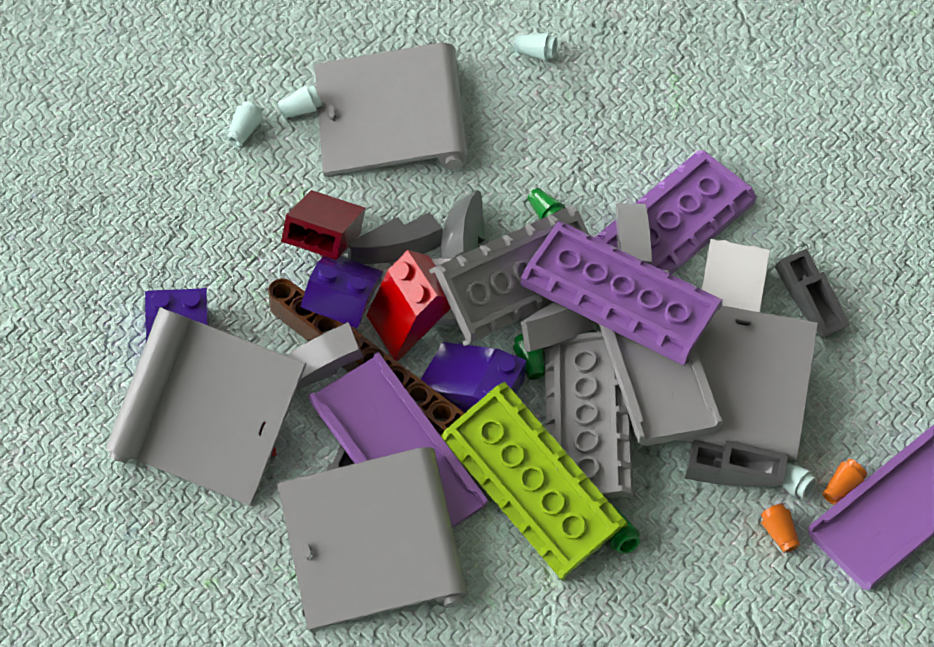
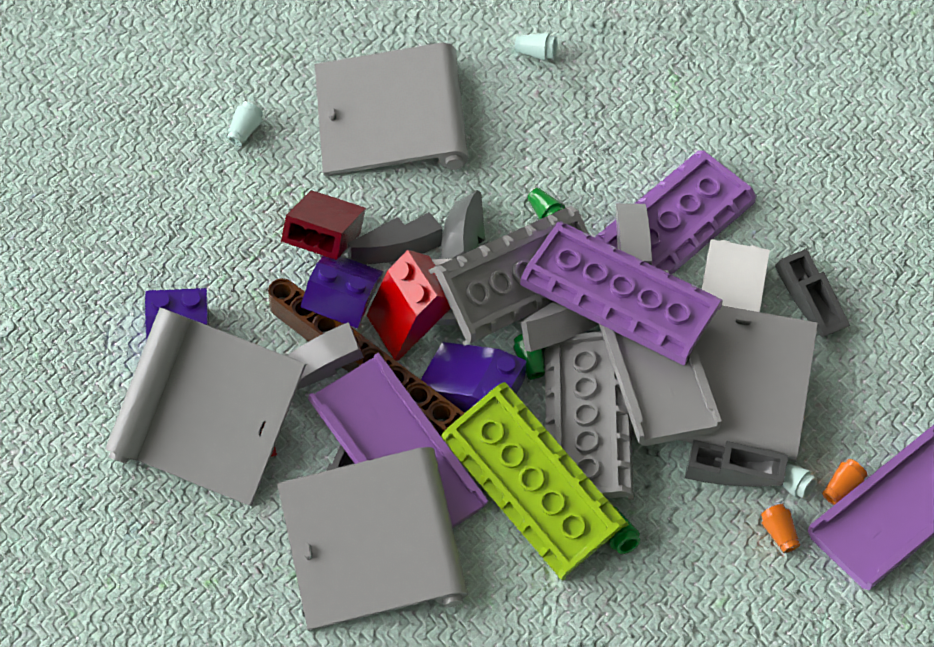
light aqua cone [278,85,323,119] -> none

